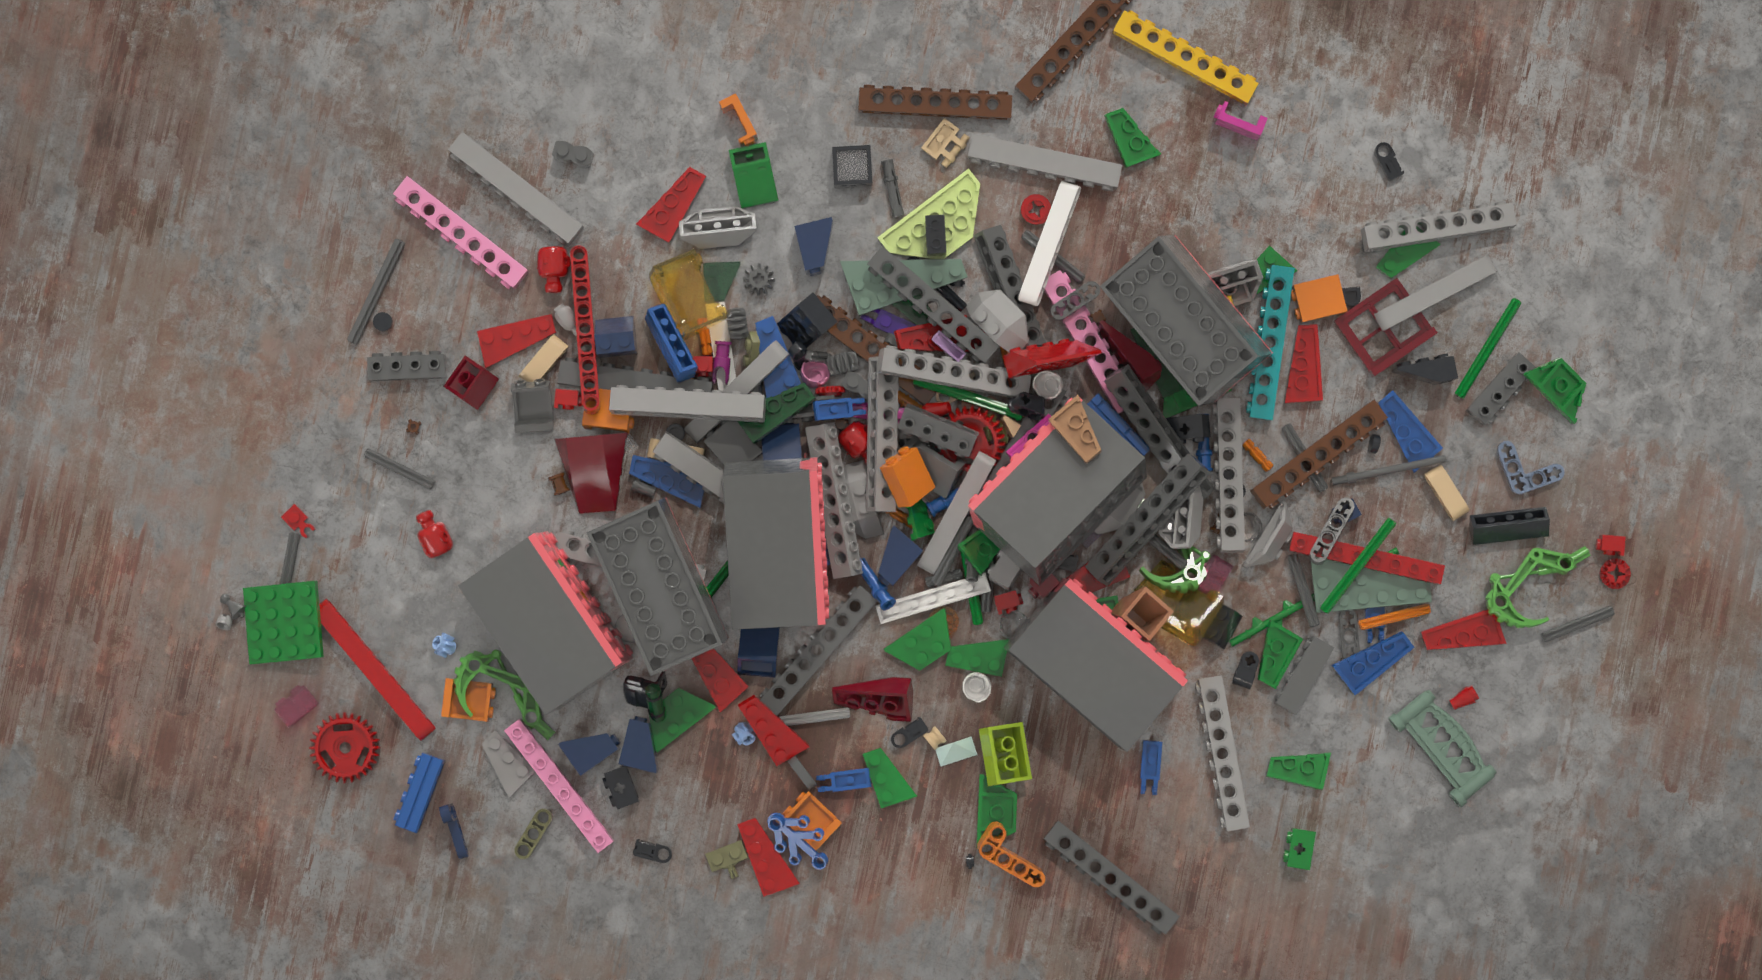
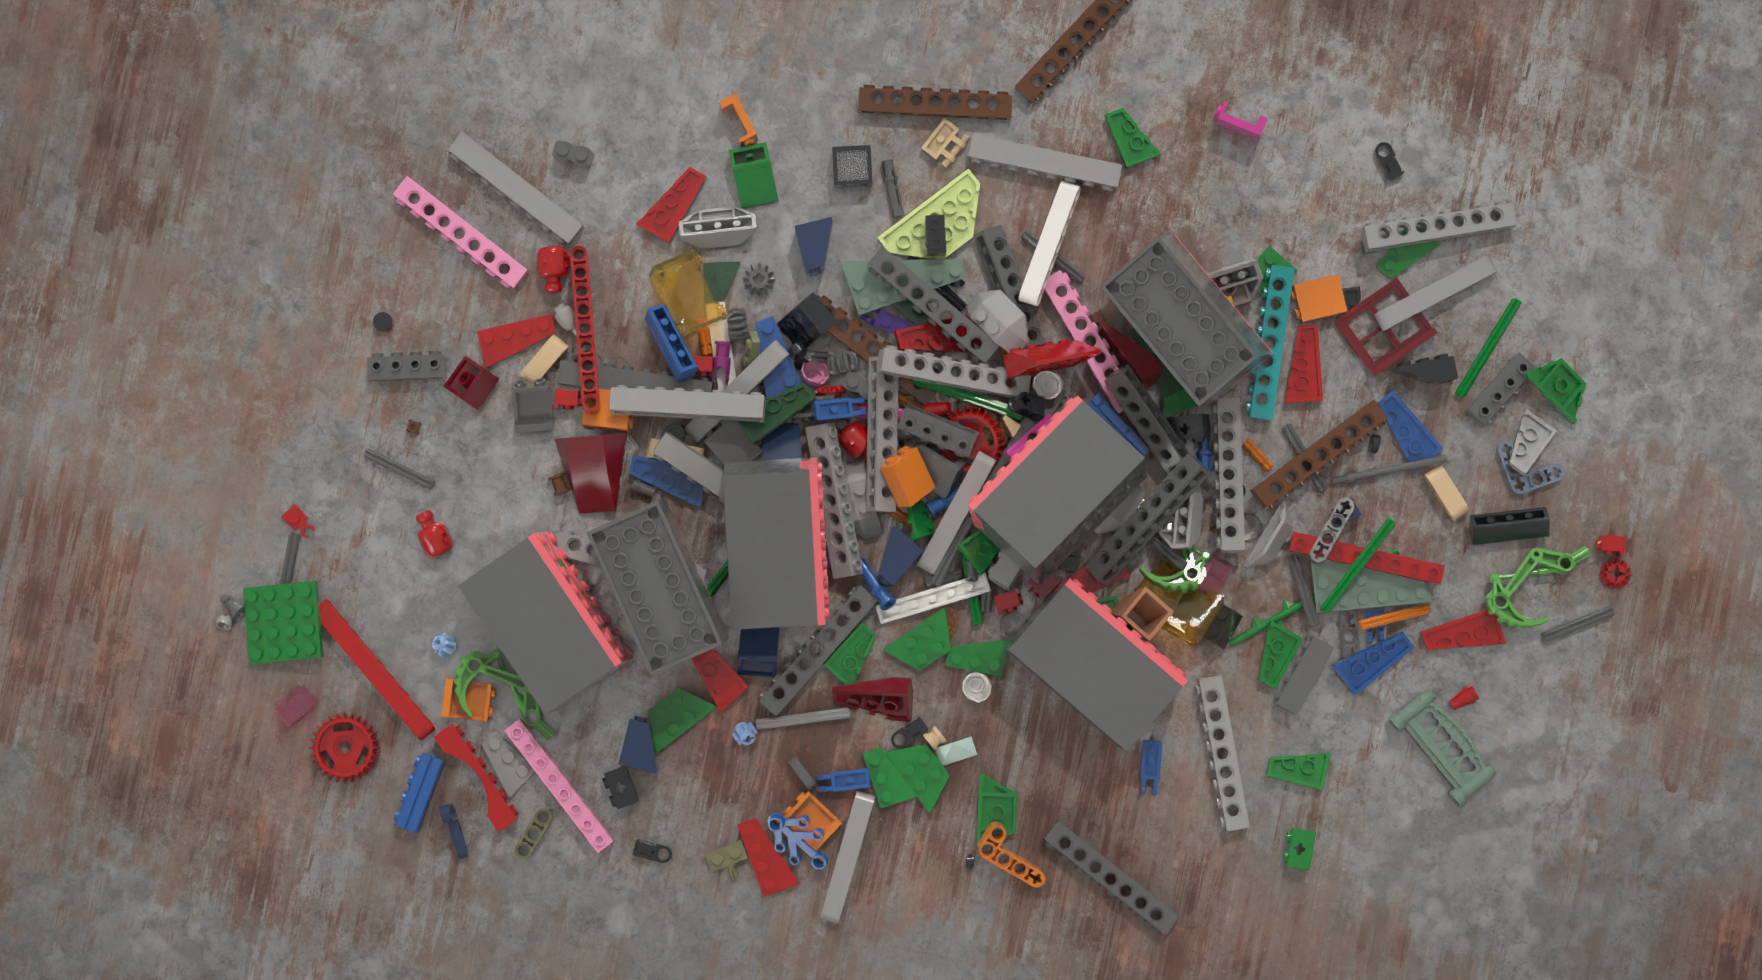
dark grey axle [347,239,405,344] -> none
dark blue slope [558,733,621,776] -> none
dark blue slope [595,316,638,358] -> none
black piece [623,671,667,722] -> none
red wing [738,695,810,766] -> none
lavender piece [931,331,966,362] -> none
lime brick [979,722,1032,786] -> none
red gear [1021,194,1051,225] -> none
medium nougat wing [1048,395,1101,464] -> none
dark grey beam [1050,281,1100,320] -> none
yellow brick [1112,10,1259,106] -> none
black piece [1232,651,1259,689] -> none
none -> red arch [434,723,519,832]
none -> light grey beam [820,791,875,924]
none -> green wing [823,621,876,685]
none -> green wing [886,744,950,813]
none -> light grey wing [1508,409,1557,476]

